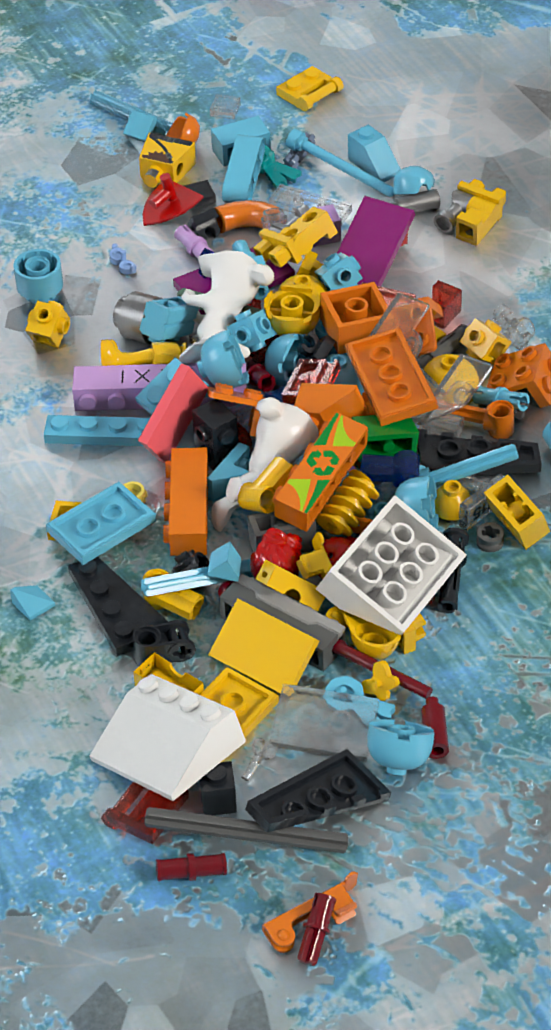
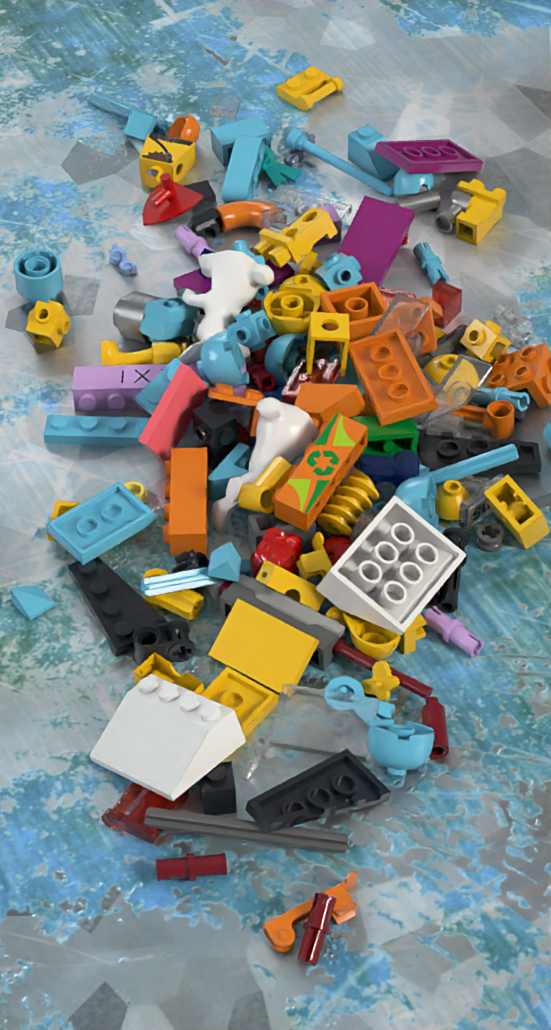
none -> yellow piece [306,312,350,376]
none -> clear tile [349,508,379,542]
none -> magenta tile [374,139,483,174]
none -> medium azure pin [413,242,449,289]
none -> lavender pin [423,606,484,657]

